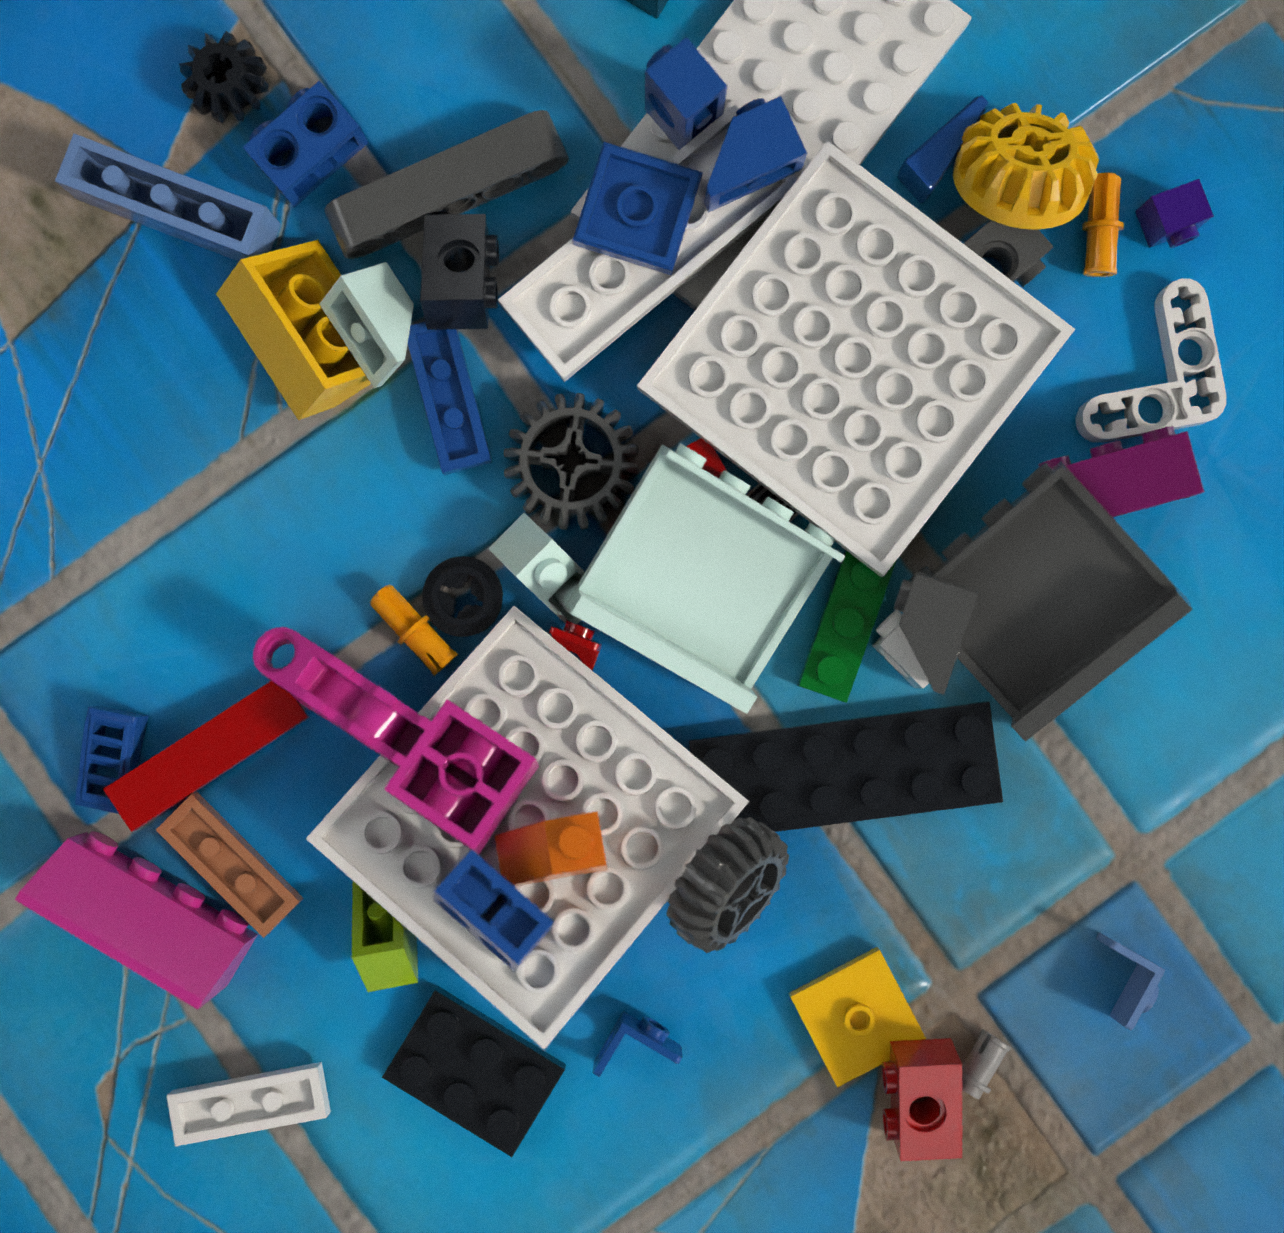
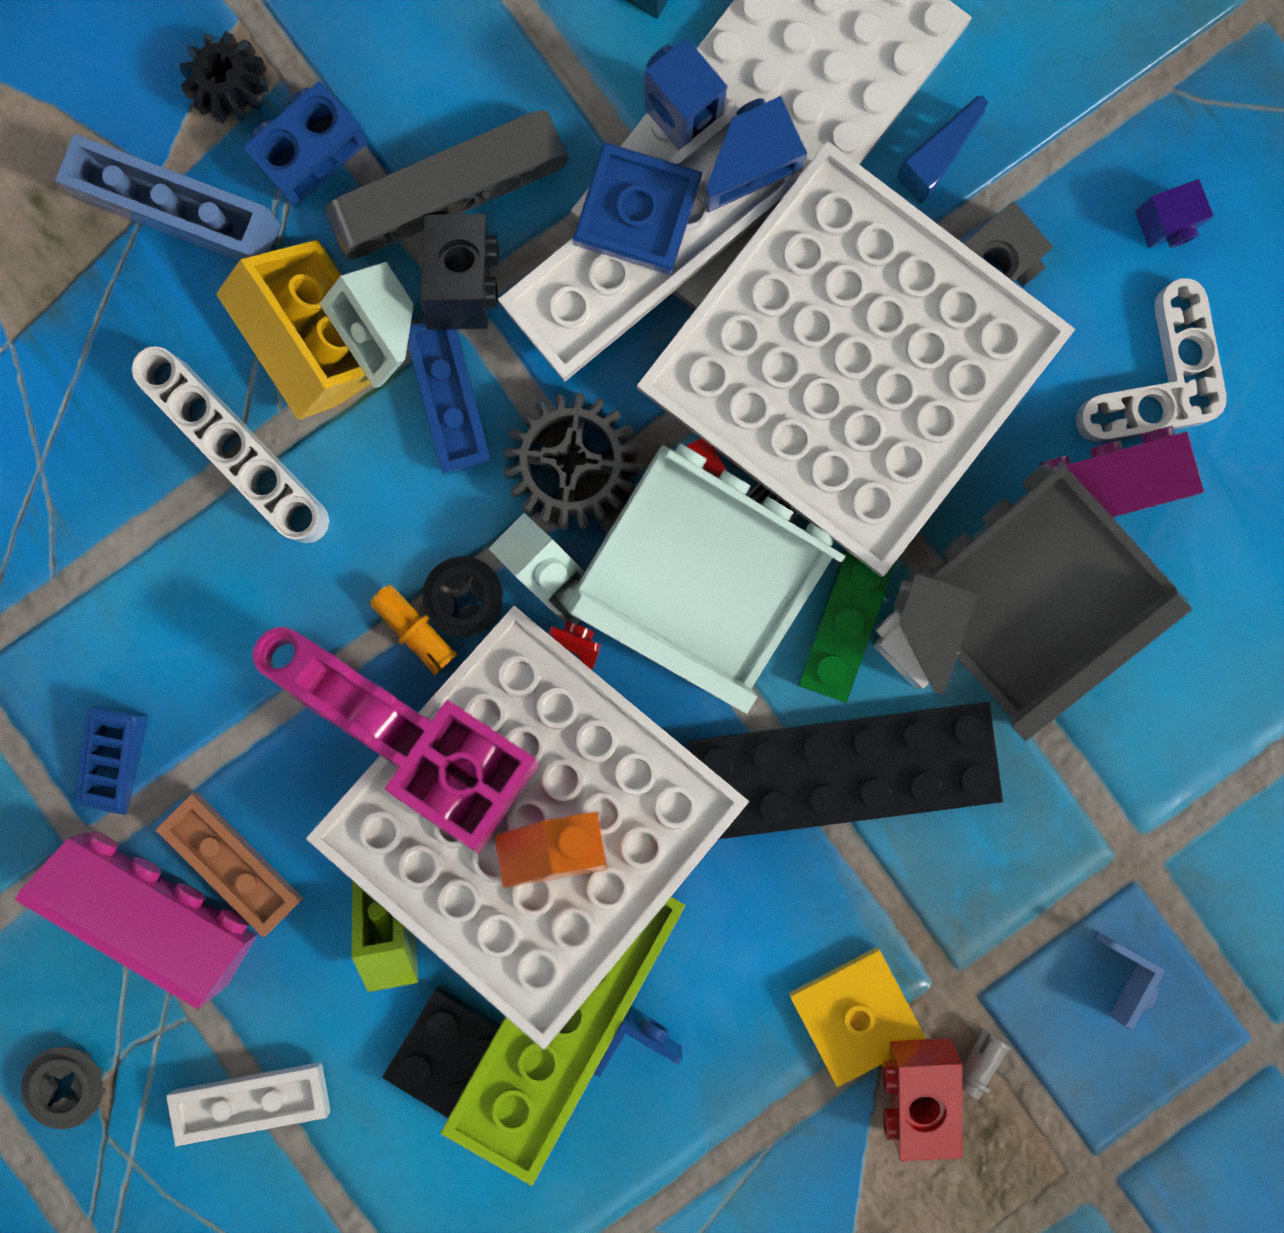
red tile [103,681,309,832] -> none
blue brick [434,849,555,972] -> none
dark grey gear [667,817,789,953] -> none
yellow gear [953,103,1099,230] -> none
light orange axle [1082,172,1124,277] -> none
none -> dark grey gear [21,1044,107,1129]
none -> white beam [132,346,329,543]
none -> lime plate [440,897,686,1186]

